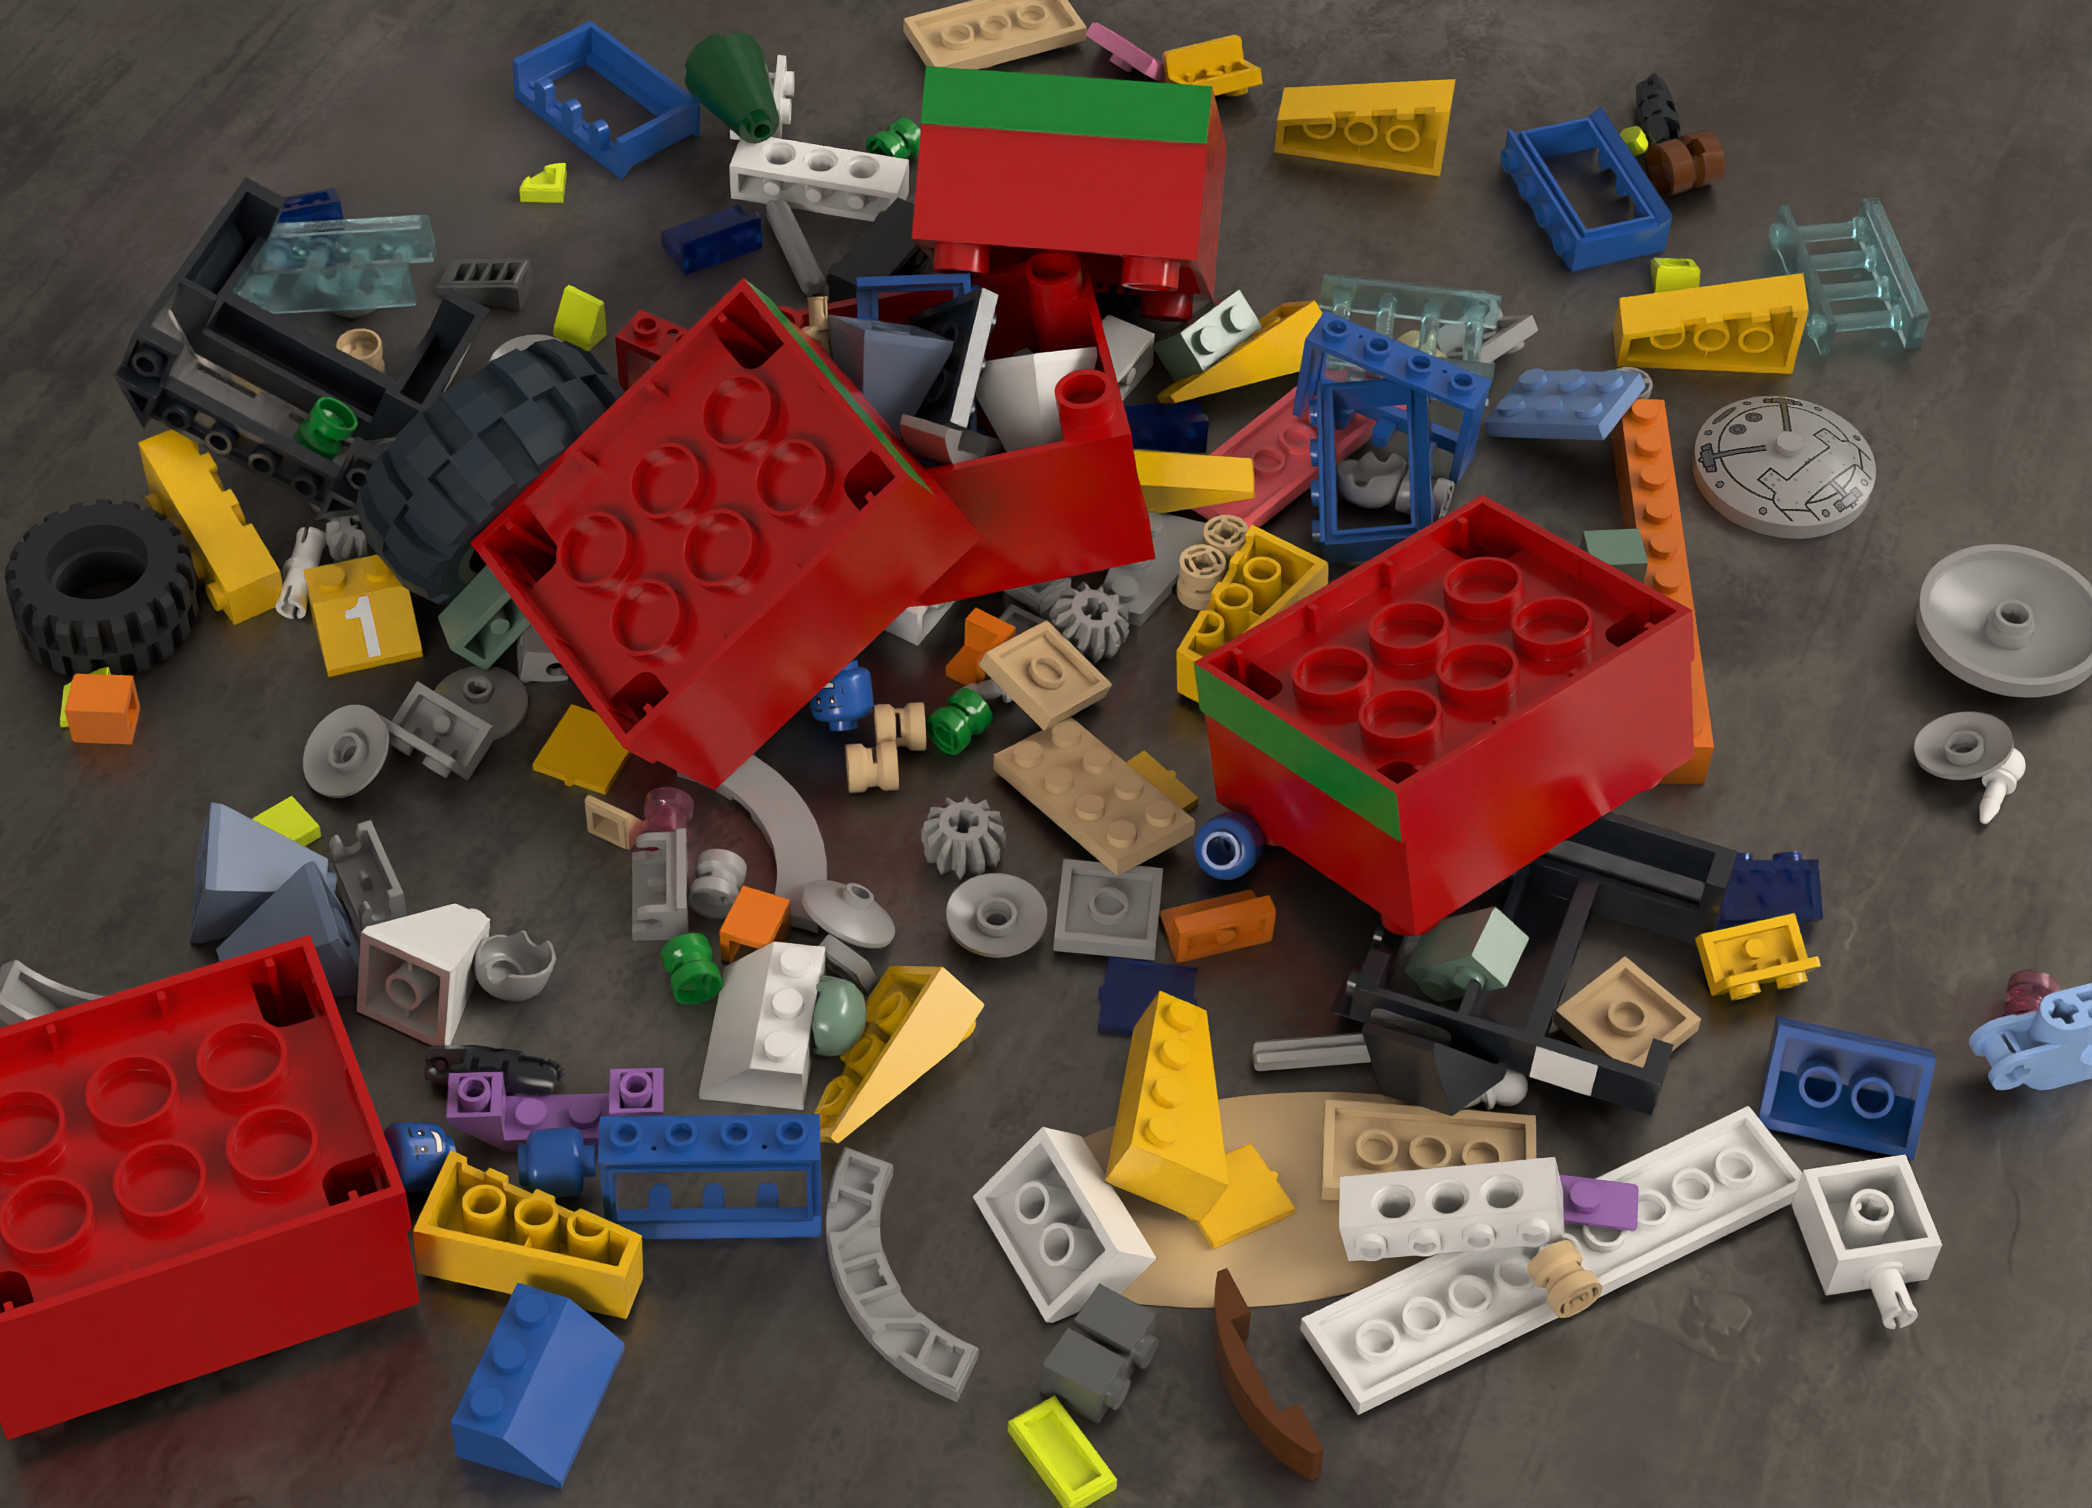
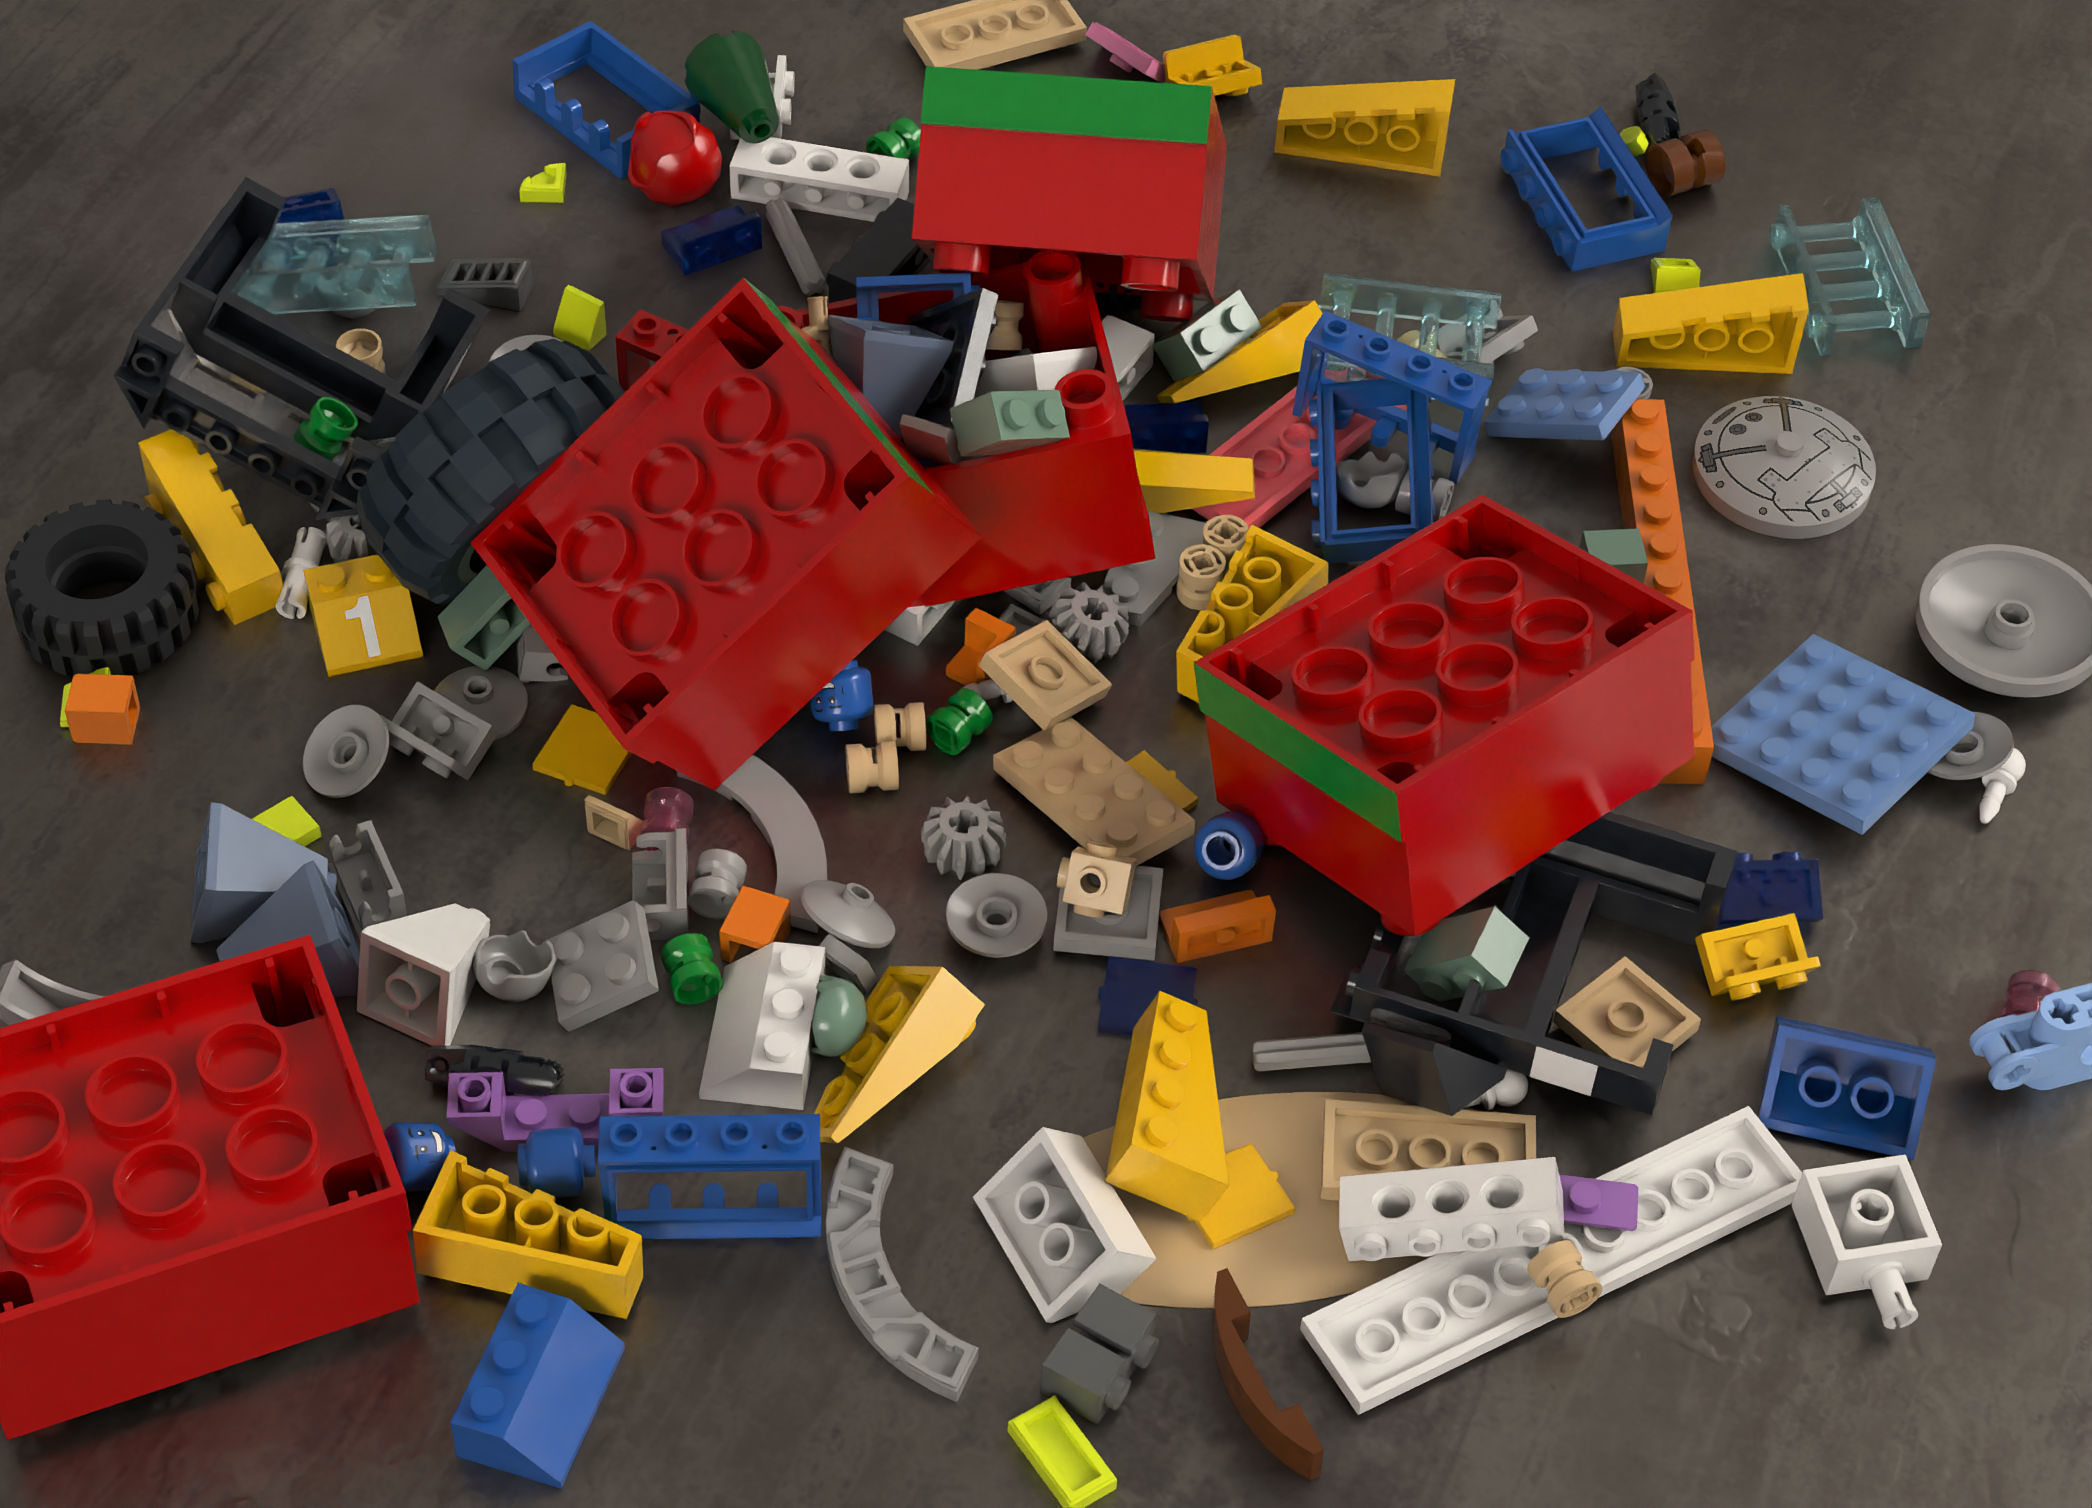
none -> light grey plate [546,900,659,1032]
none -> red helmet [628,111,722,207]
none -> sand green brick [950,390,1070,456]
none -> tan wheel [986,300,1024,350]
none -> tan brick [1057,841,1138,918]
none -> medium blue plate [1711,634,1975,835]

